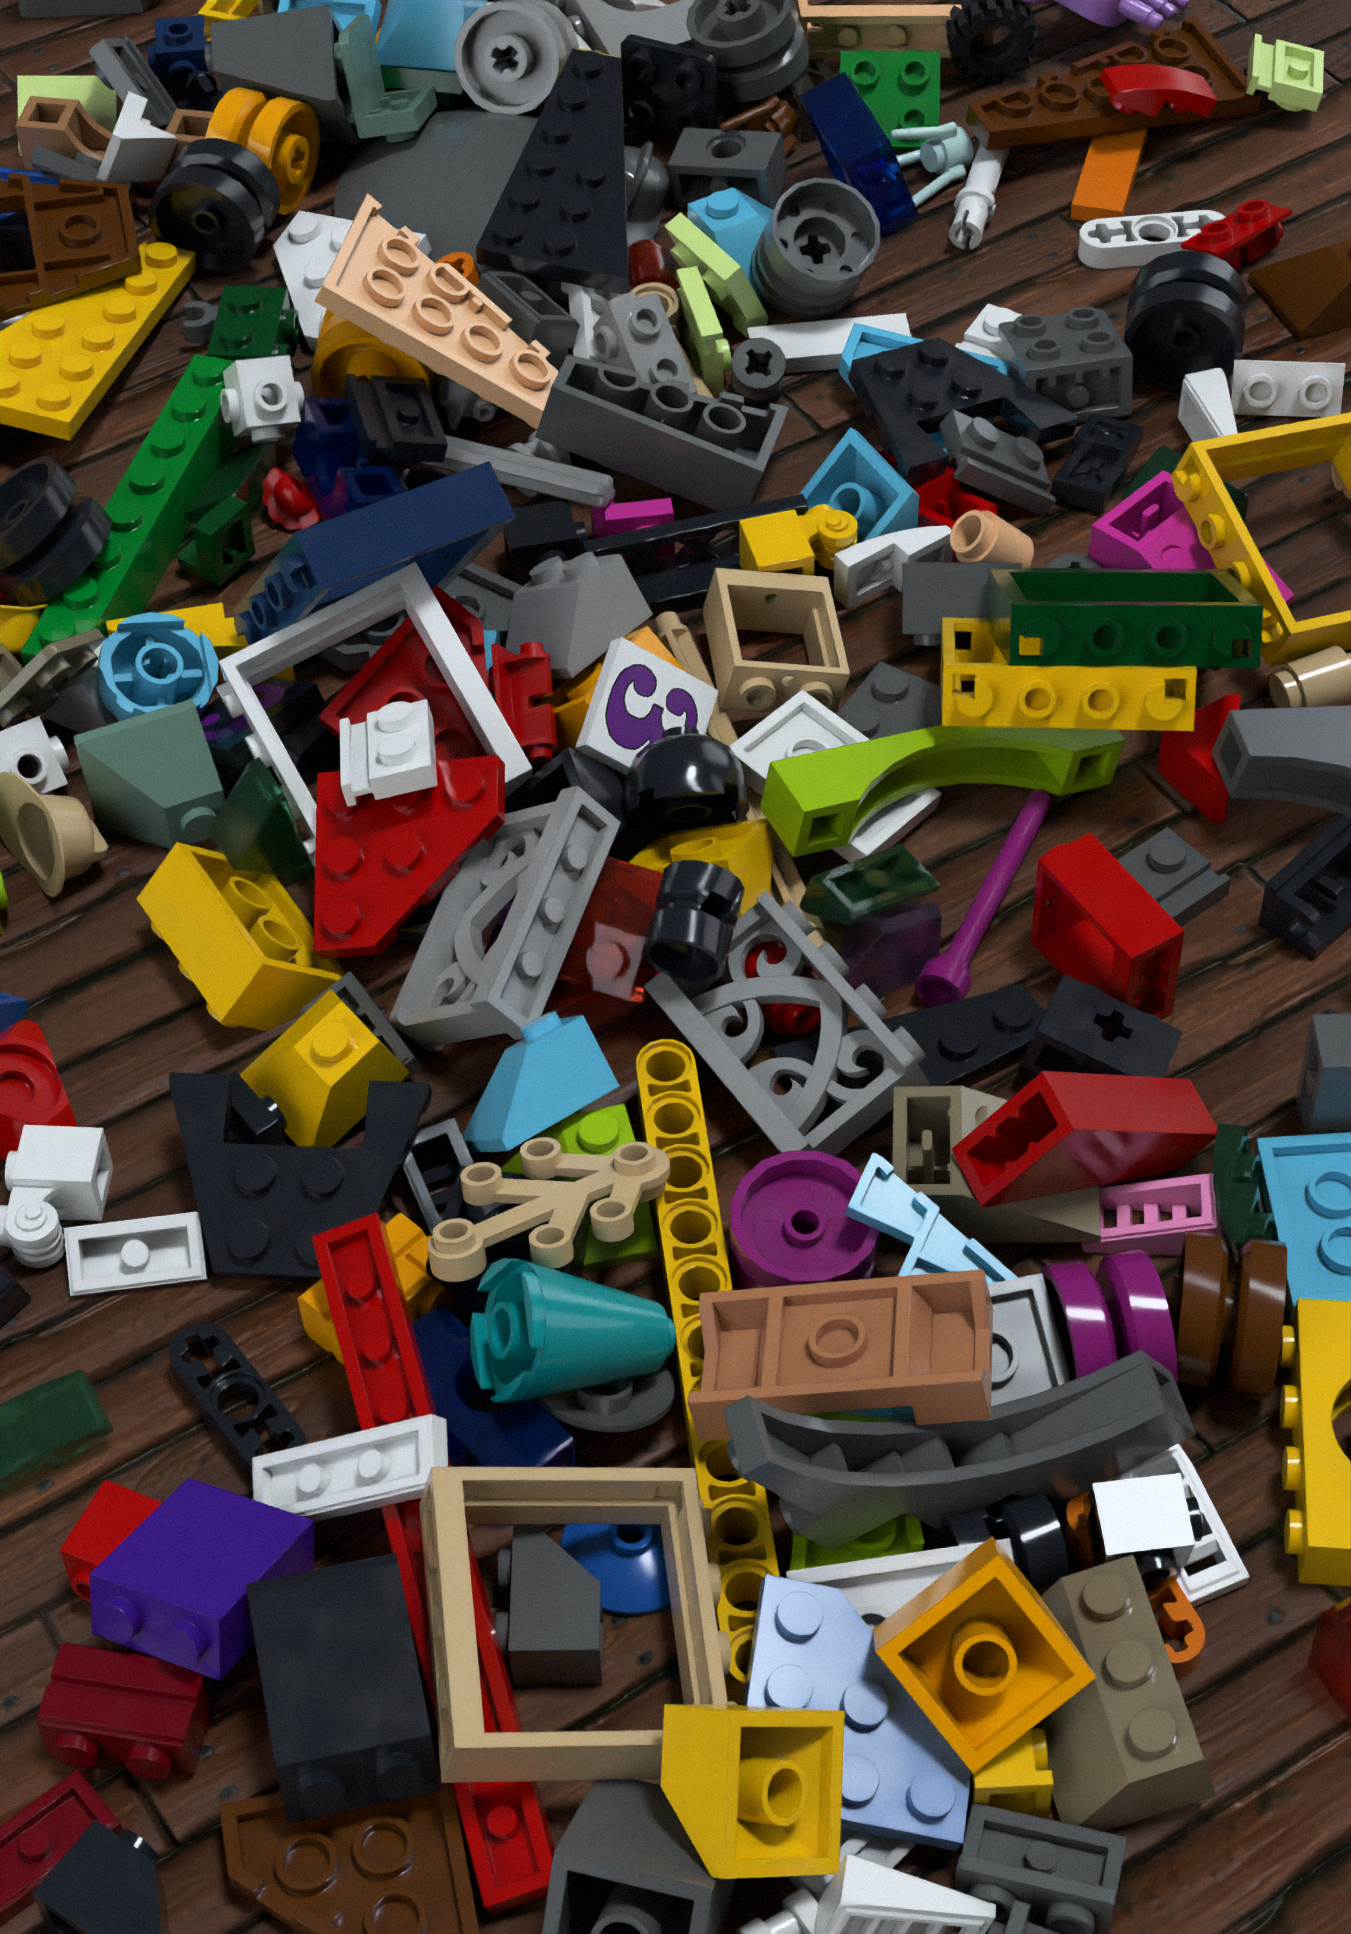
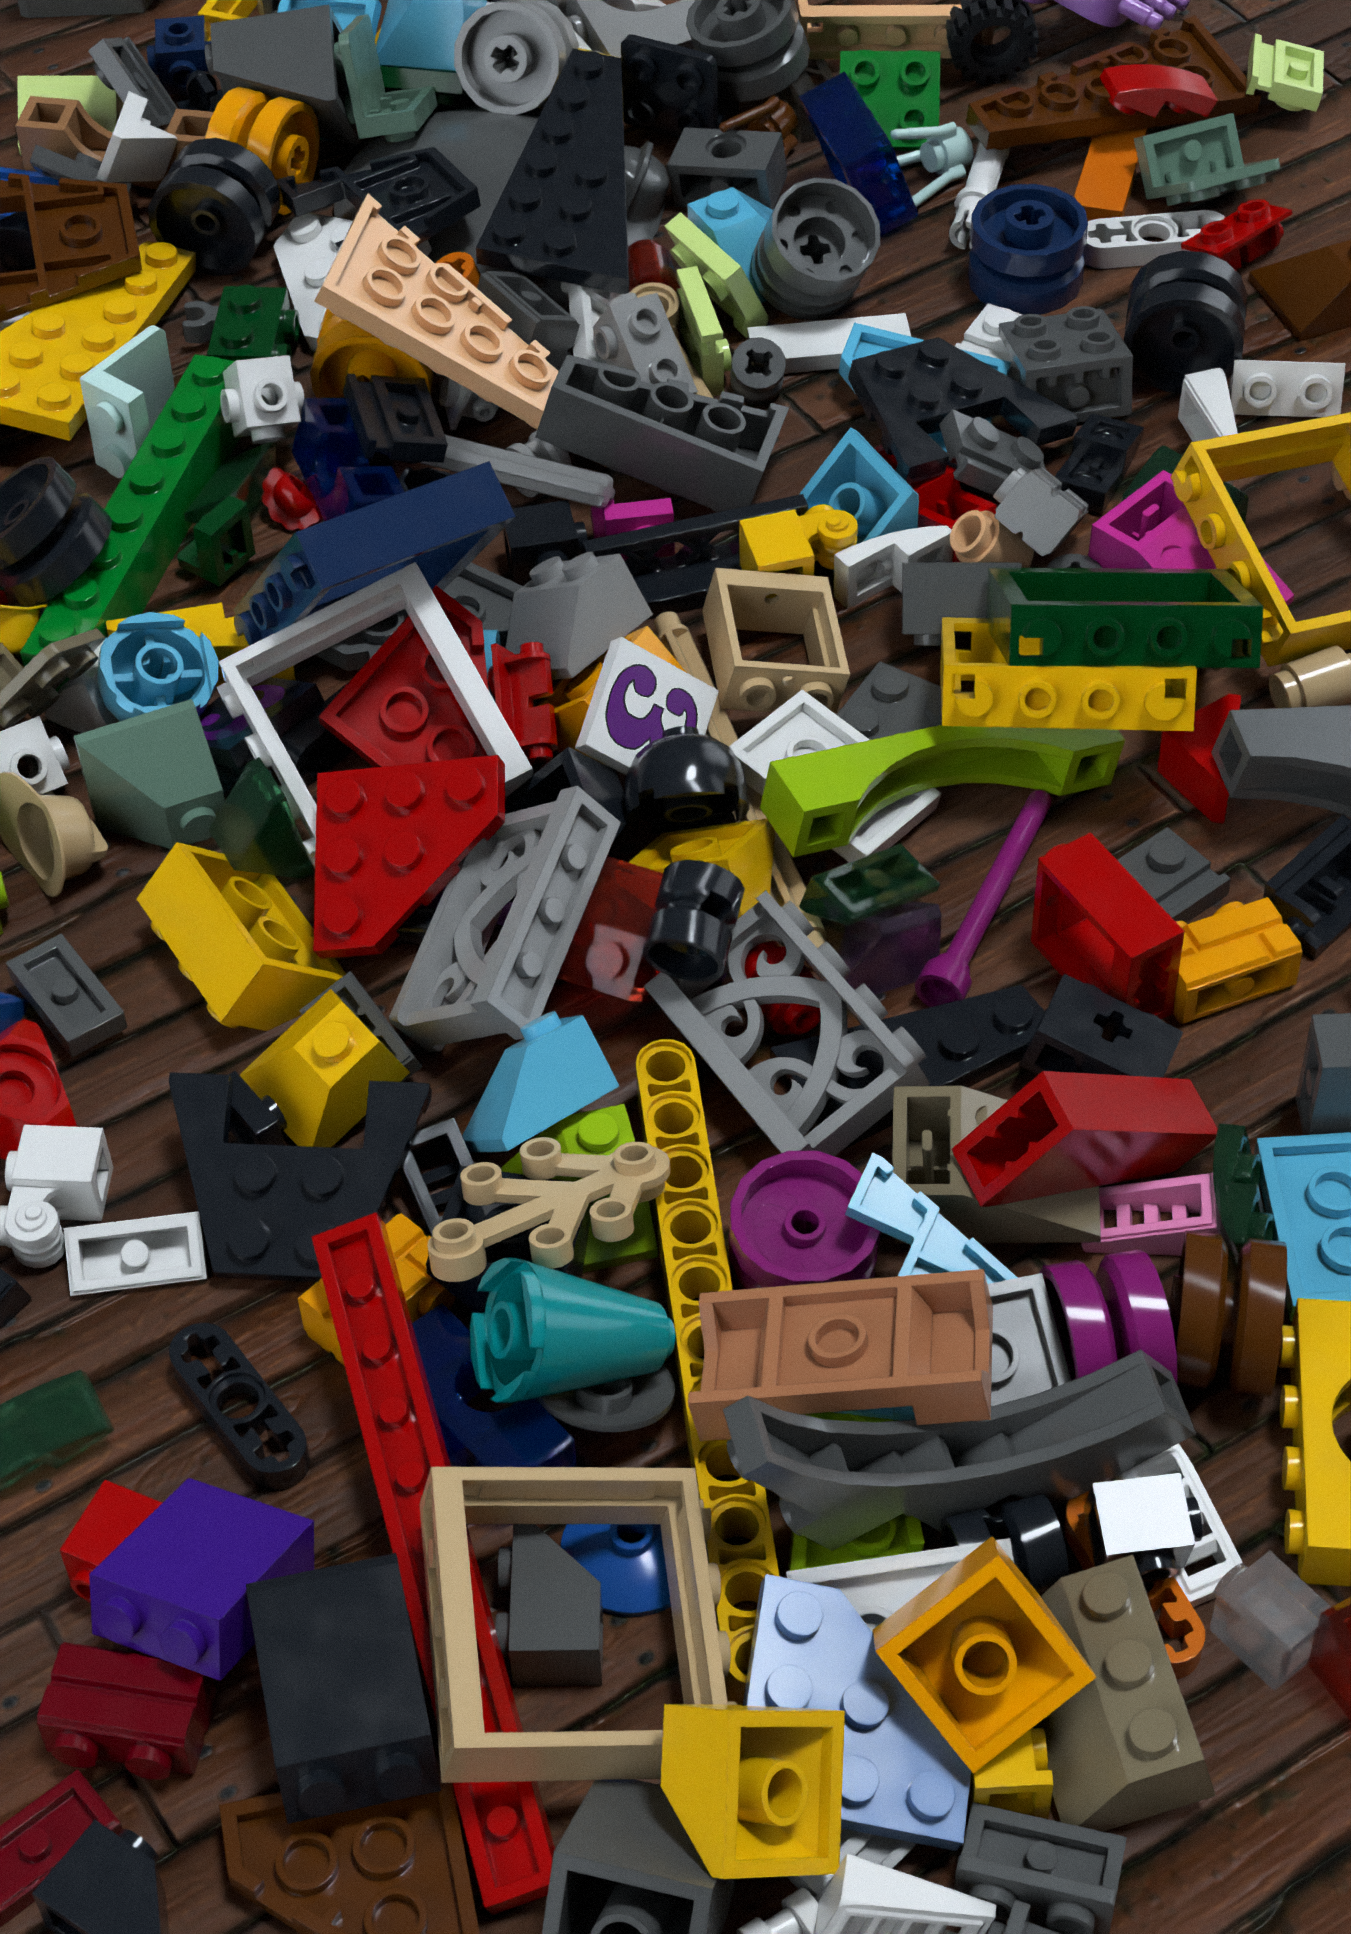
white tile [252,1414,448,1522] -> none
white plate [339,699,437,807] -> none
none -> dark grey plate [6,933,128,1058]
none -> light aqua bracket [79,325,175,478]
none -> black wing [276,147,481,253]
none -> dark blue wheel [968,184,1088,315]
none -> light grey brick [993,467,1089,556]
none -> sand green bracket [1134,113,1281,206]
none -> light orange brick [1173,897,1303,1024]
none -> clear brick [1210,1550,1336,1691]

